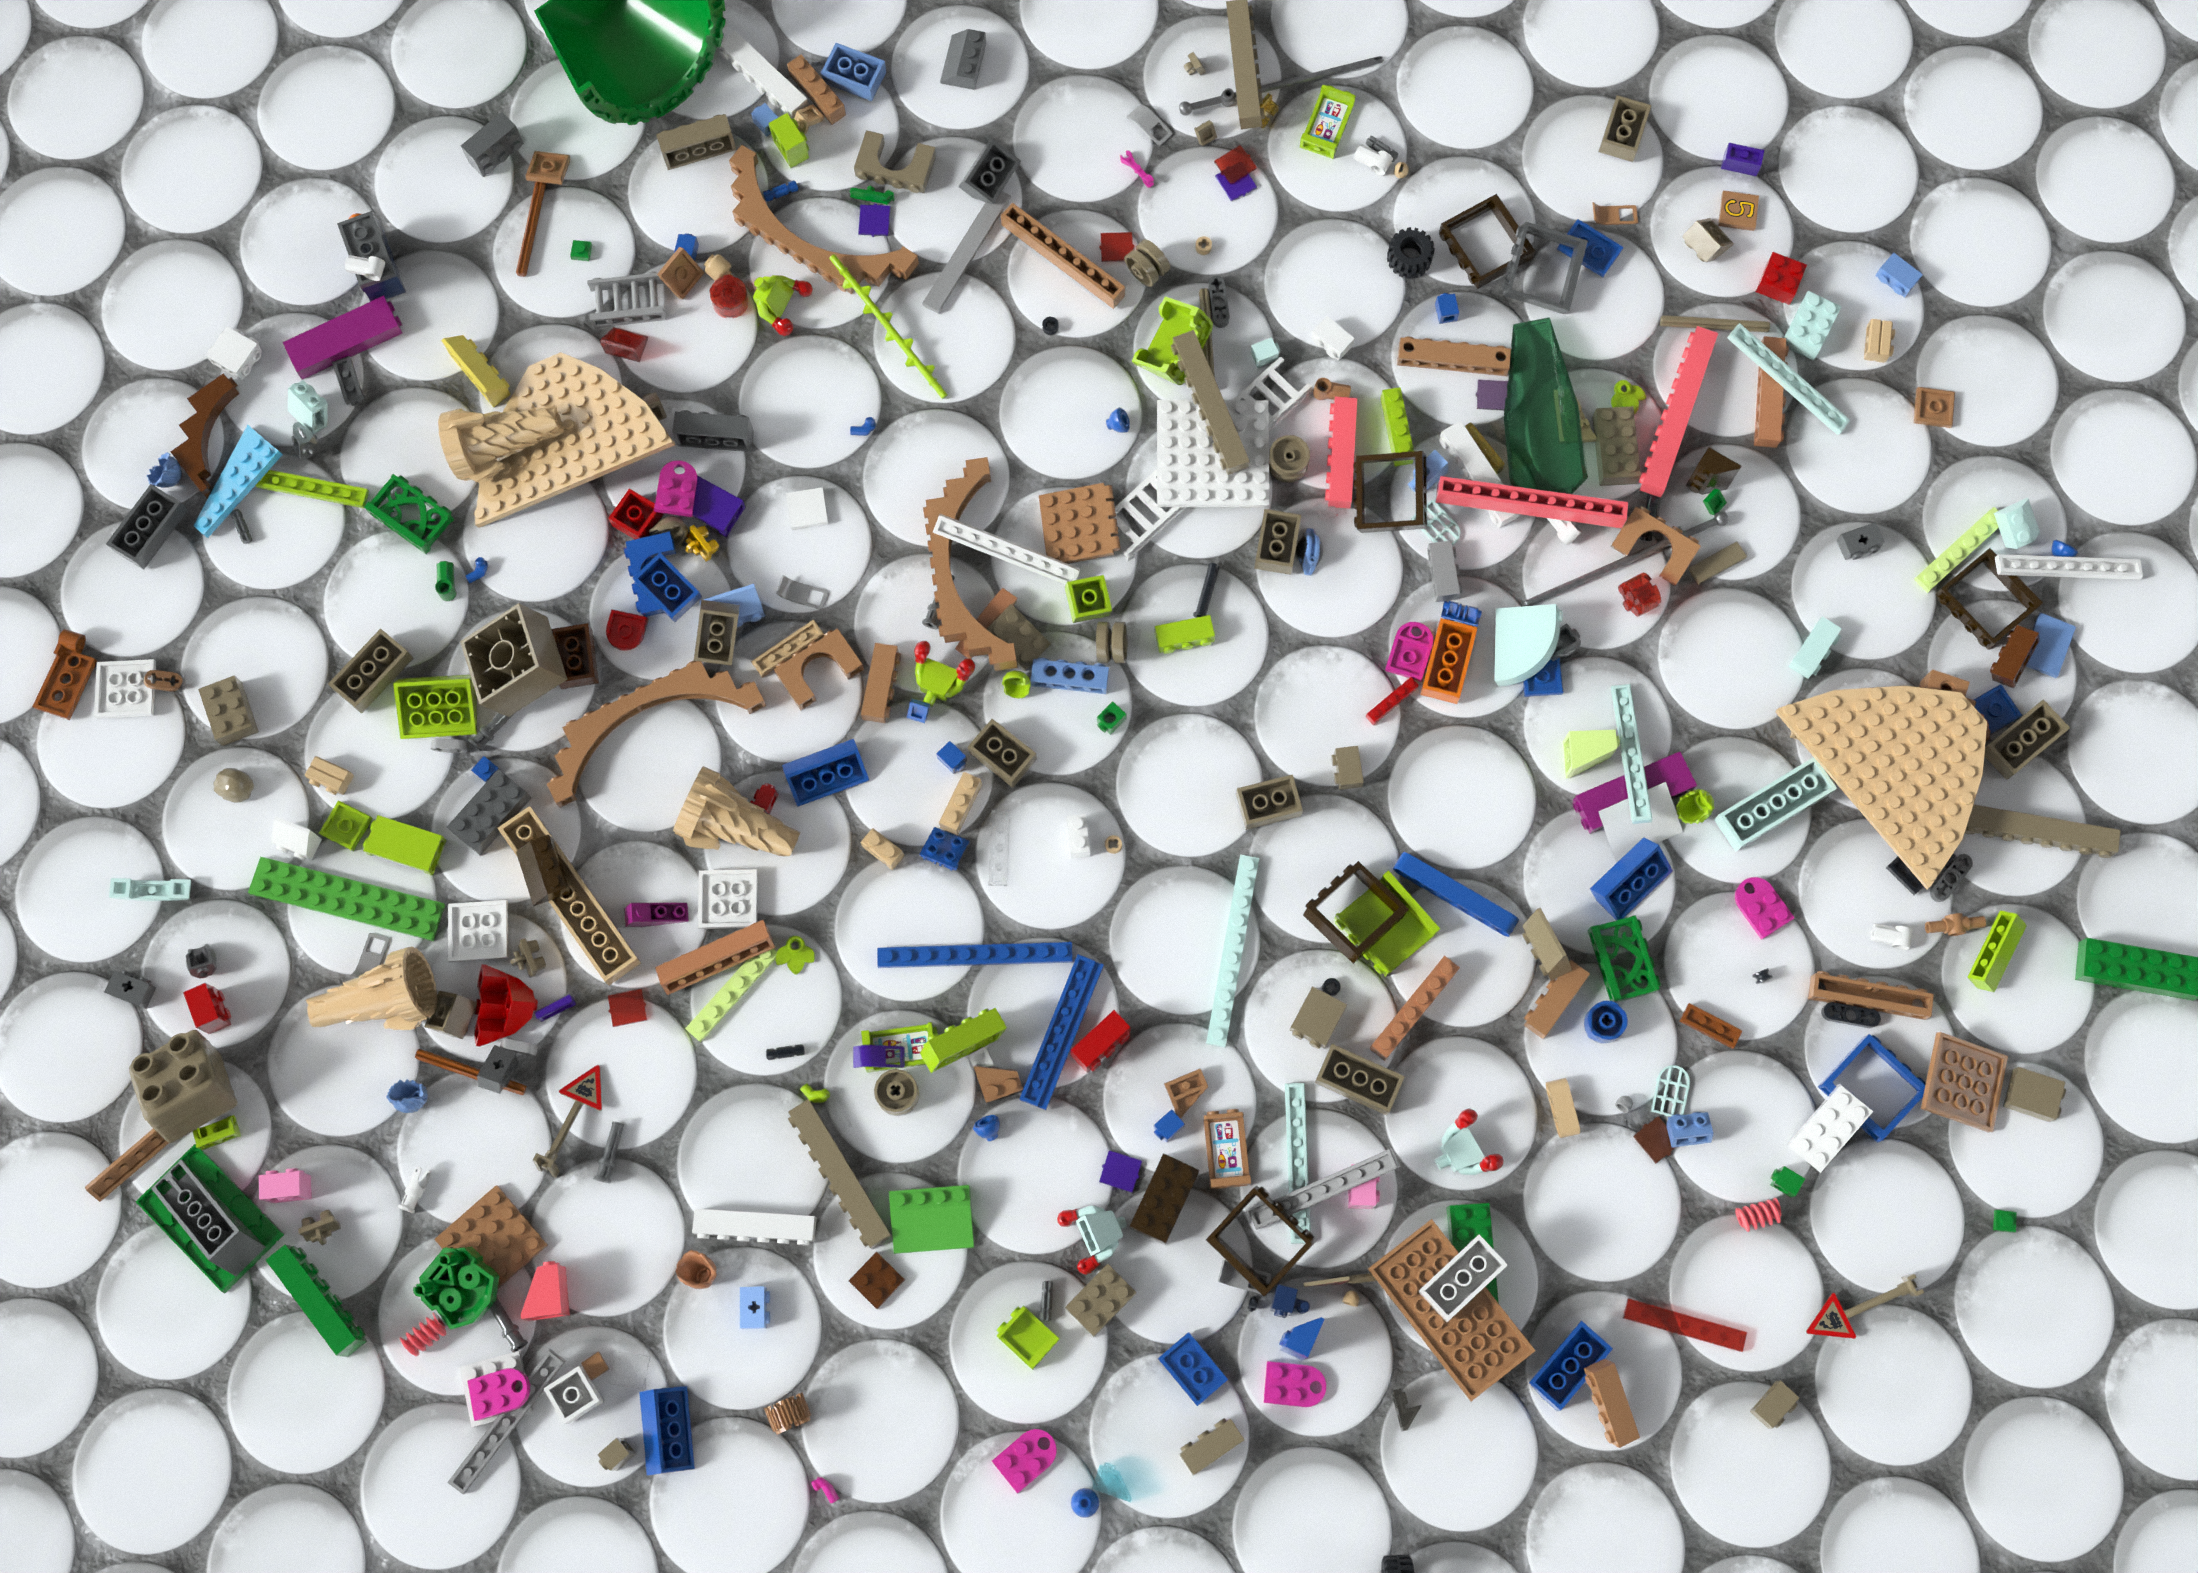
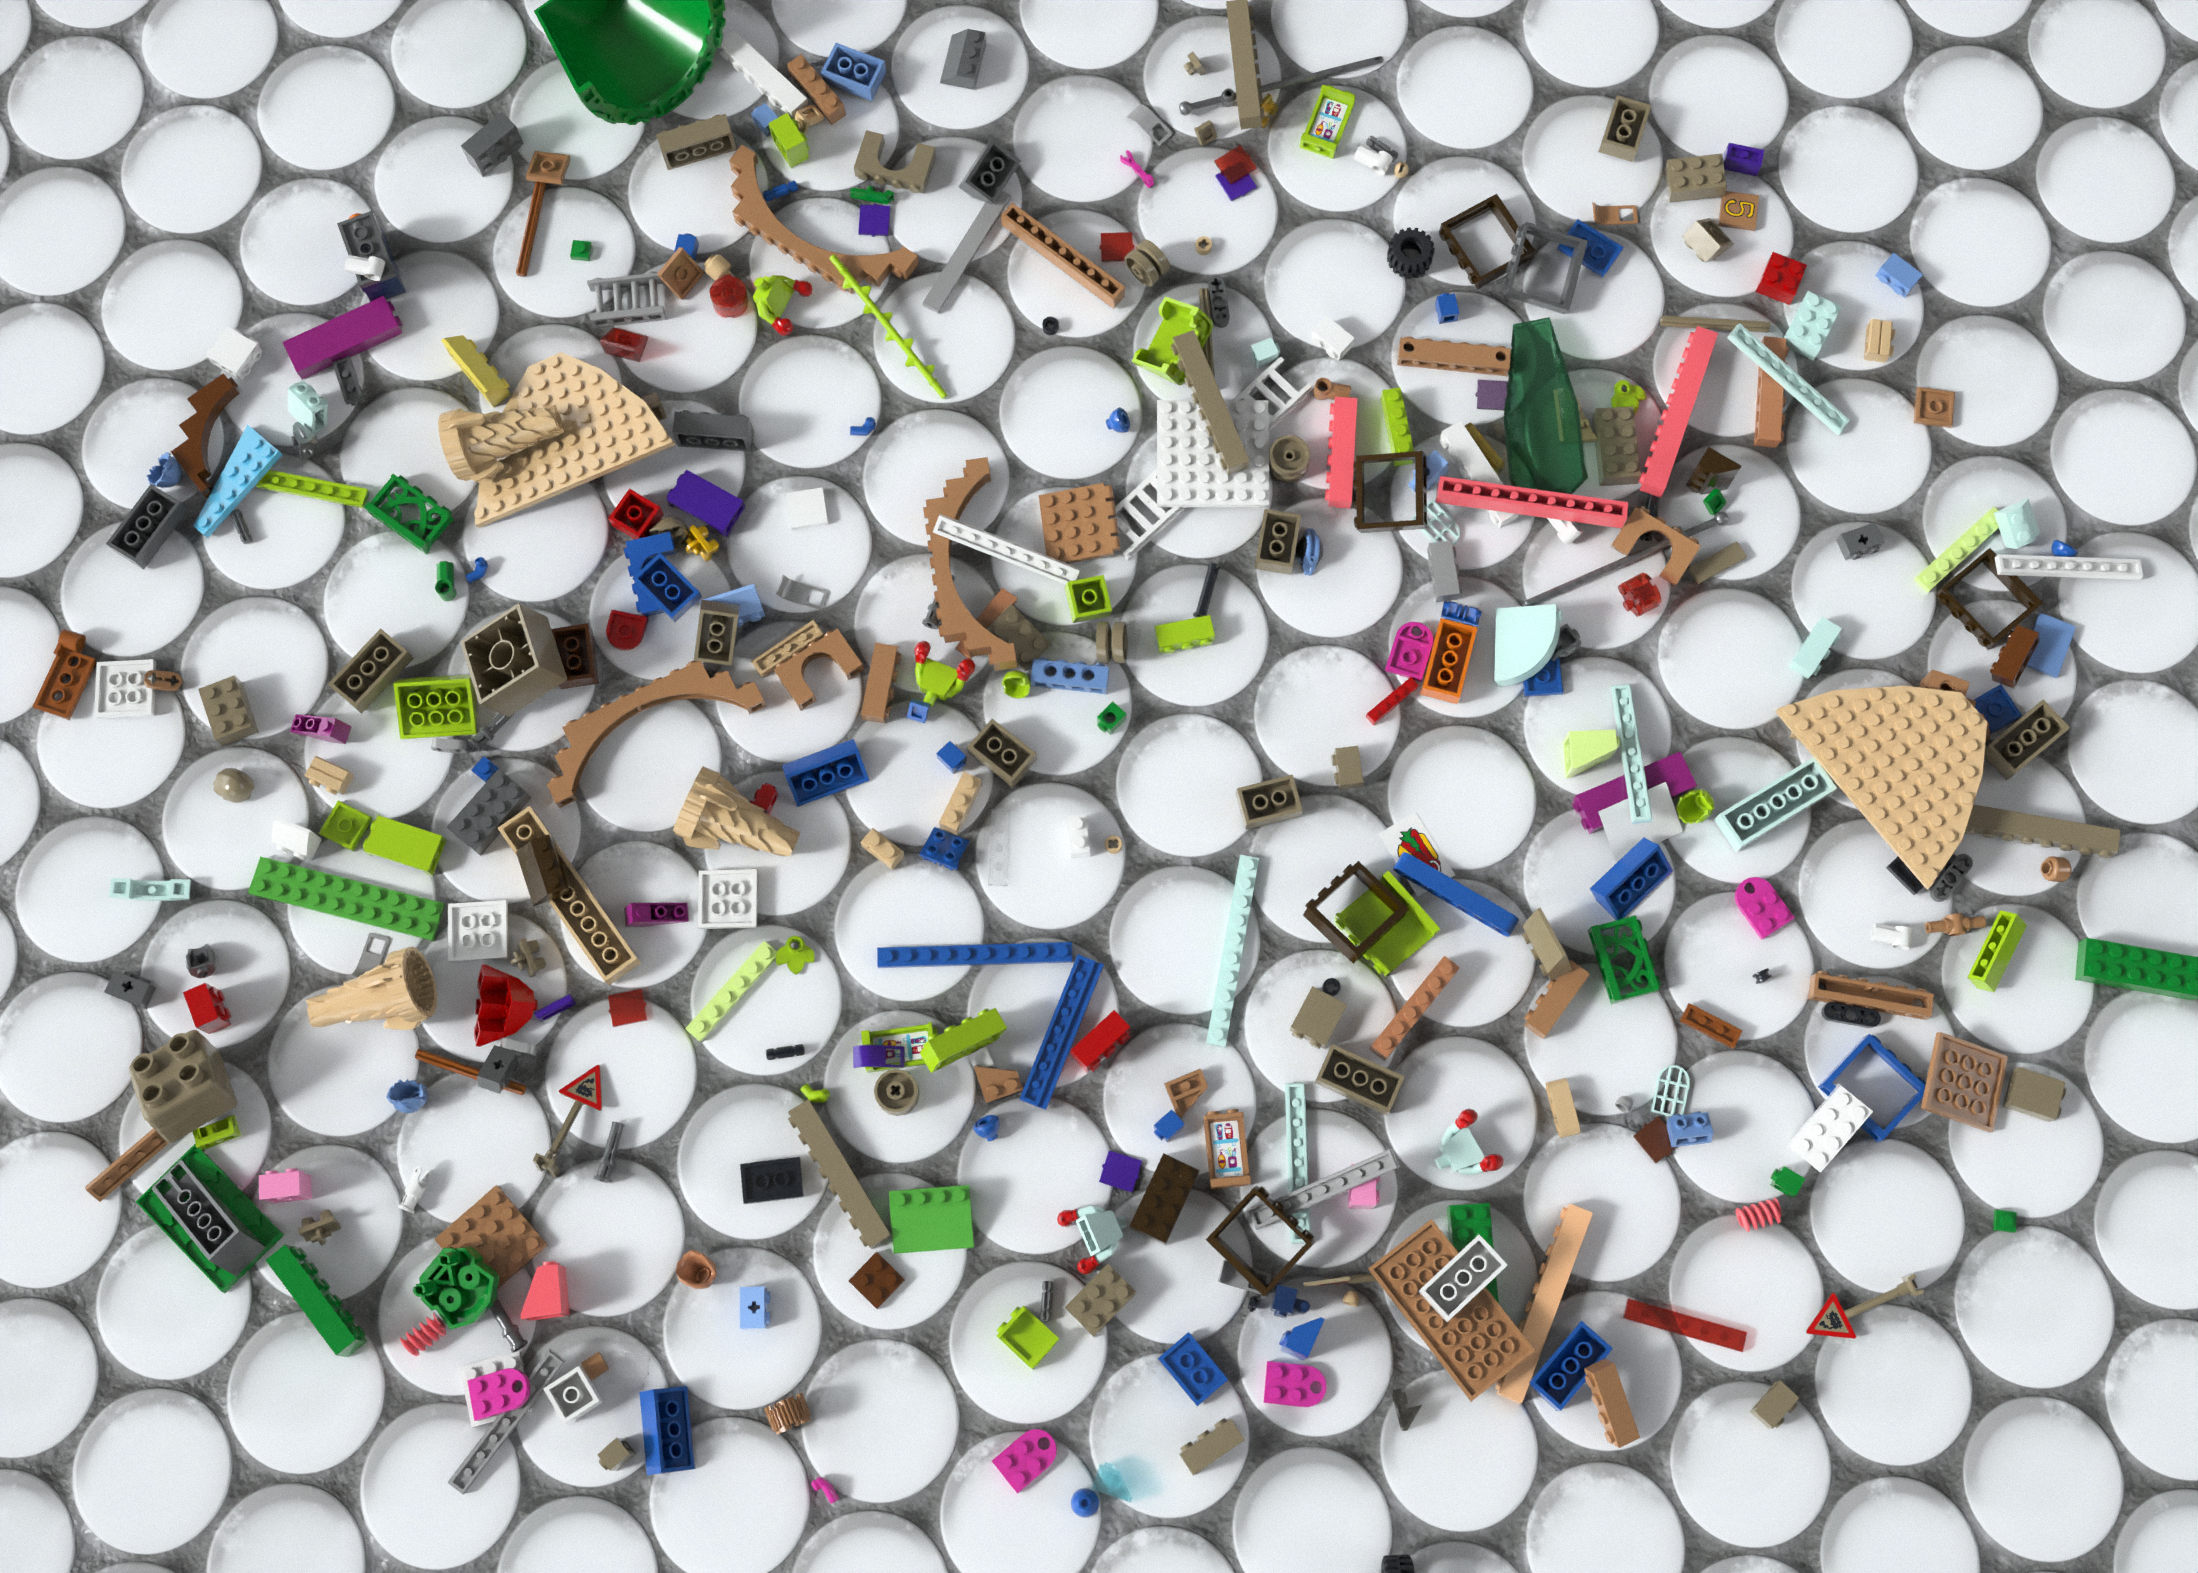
dark tan slope [424,991,477,1039] -> none
dark pink plate [654,460,697,517] -> none
nougat brick [655,920,775,995] -> none
white brick [692,1209,817,1245] -> none
blue brick [1584,1001,1628,1043] -> none
none -> magenta slope [290,714,352,744]
none -> black plate [740,1157,804,1205]
none -> sticker [1378,812,1455,897]
none -> light nougat brick [1495,1204,1593,1404]
none -> dark tan brick [1665,153,1727,203]
none -> medium nougat head [2040,856,2072,882]

